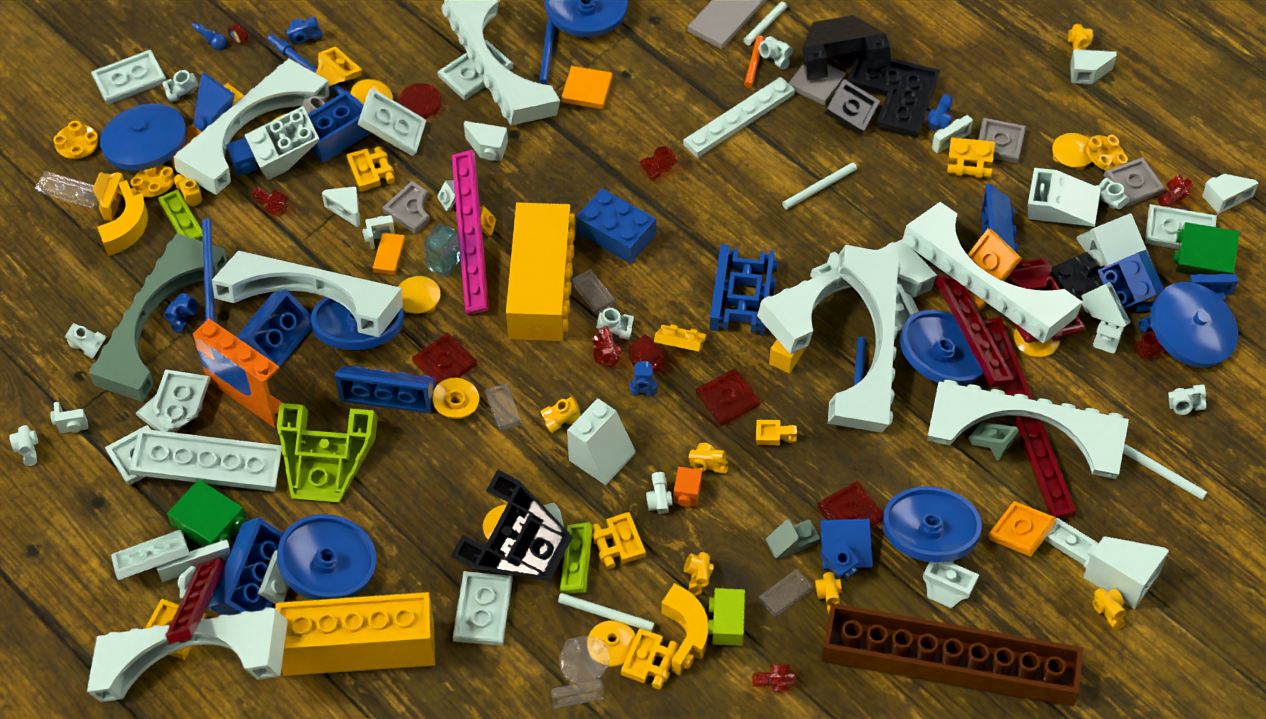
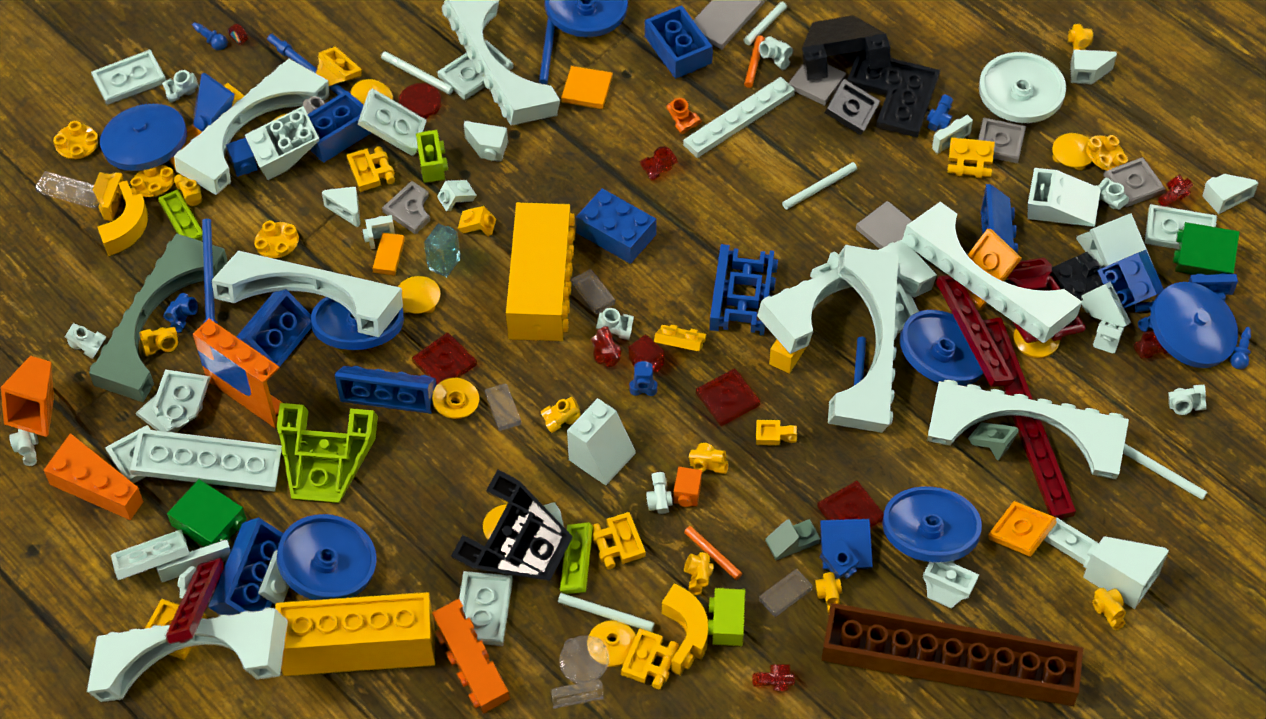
light aqua bracket [51,402,88,433] -> none
clear red plate [251,186,289,216] -> none
blue plate [287,16,323,44] -> none
dark pink tile [452,150,489,315] -> none
none -> orange slope [1,356,54,437]
none -> orange wedge [44,433,144,520]
none -> yellow plate [139,327,178,356]
none -> yellow dish [255,221,299,259]
none -> light aqua bar [381,51,453,95]
none -> lime brick [416,130,448,183]
none -> orange wedge [432,599,510,714]
none -> blue brick [645,5,713,79]
none -> orange plate [666,98,702,134]
none -> orange bar [684,526,742,580]
none -> light grey tile [856,201,912,249]
none -> light aqua dish [979,52,1066,123]
none -> blue bar [1230,327,1251,370]

